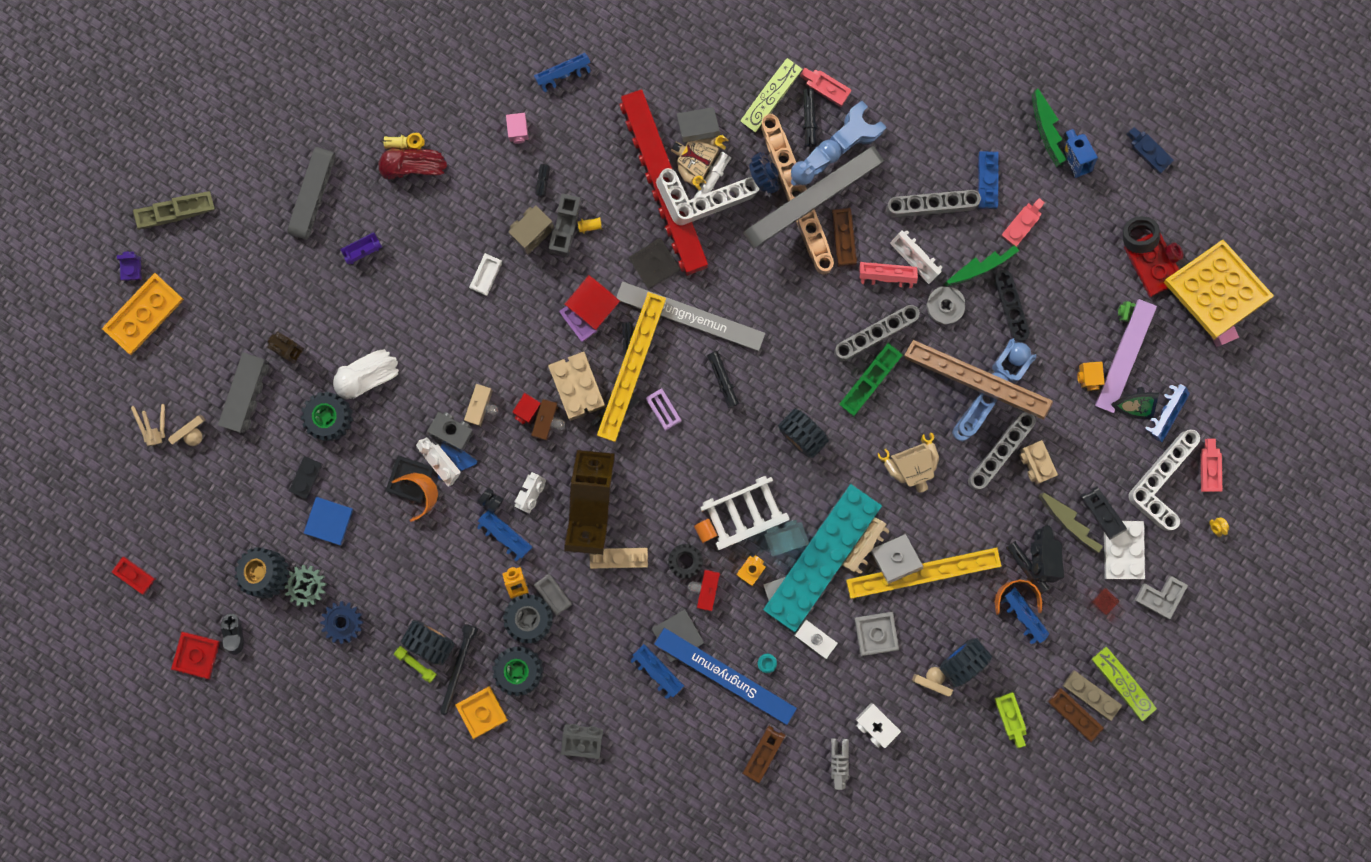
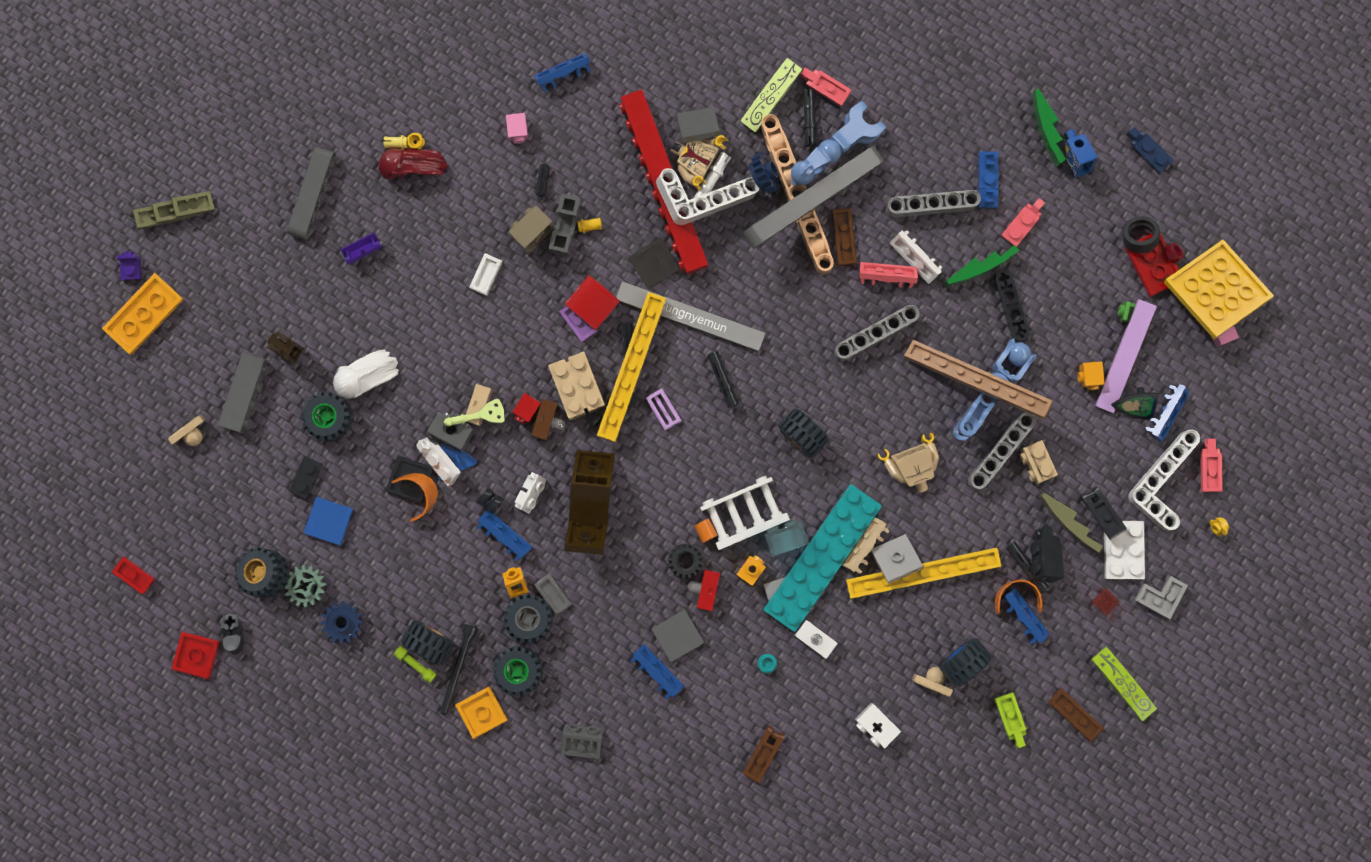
tan plant [131,404,166,446] -> none
tan plate [590,548,648,569] -> none
blue tile [654,627,797,725] -> none
light grey hinge [831,739,849,790] -> none
green slope [839,343,903,416] -> none
light grey tile [854,612,899,656] -> none
light grey plate [926,287,965,325] -> none
dark tan plate [1062,670,1122,721] -> none
none -> yellowish green piece [444,399,504,426]

